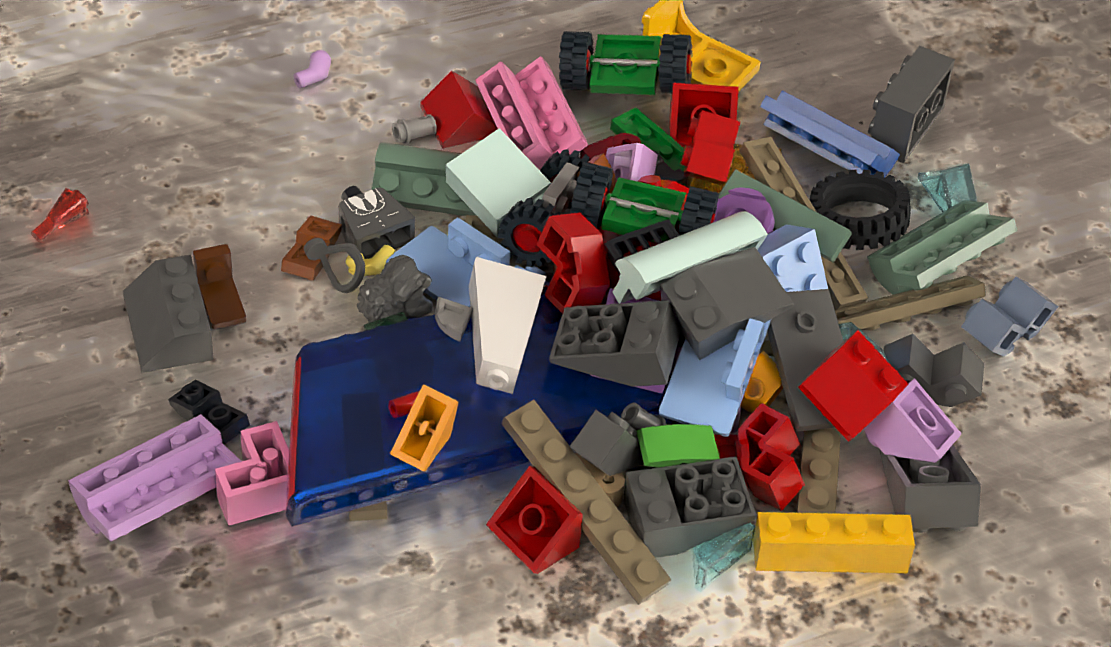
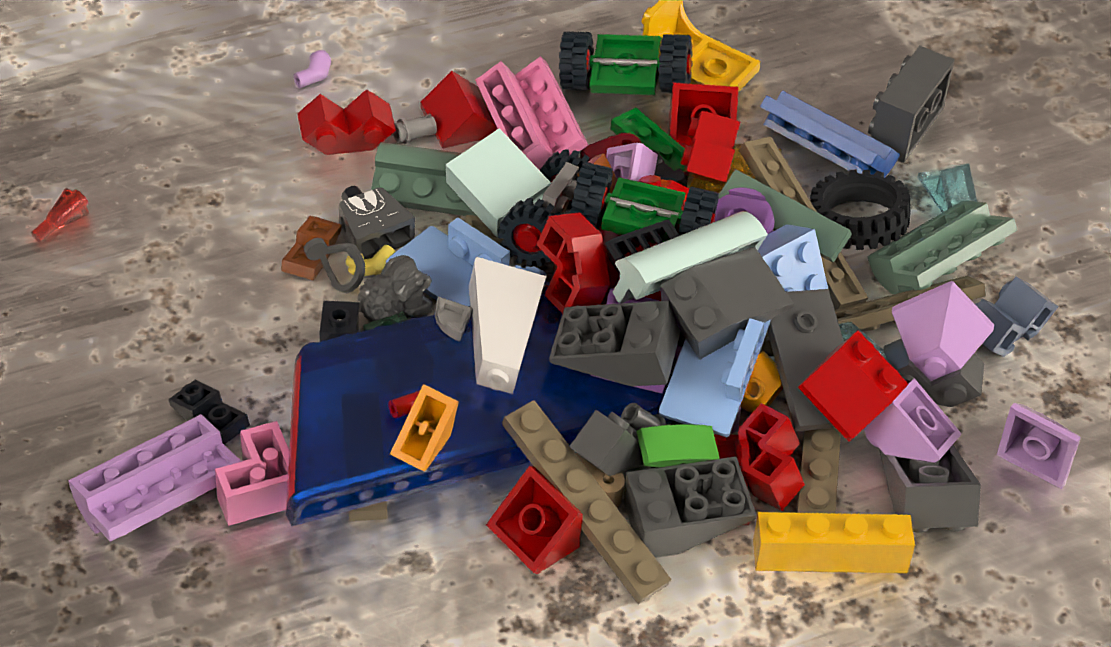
dark grey slope [123,254,213,373] -> none
reddish brown bracket [193,244,246,329] -> none
clear light blue slope [692,522,755,592] -> none
none -> red brick [297,89,396,155]
none -> black brick [319,300,359,358]
none -> lavender slope [892,281,994,381]
none -> lavender slope [997,403,1081,489]

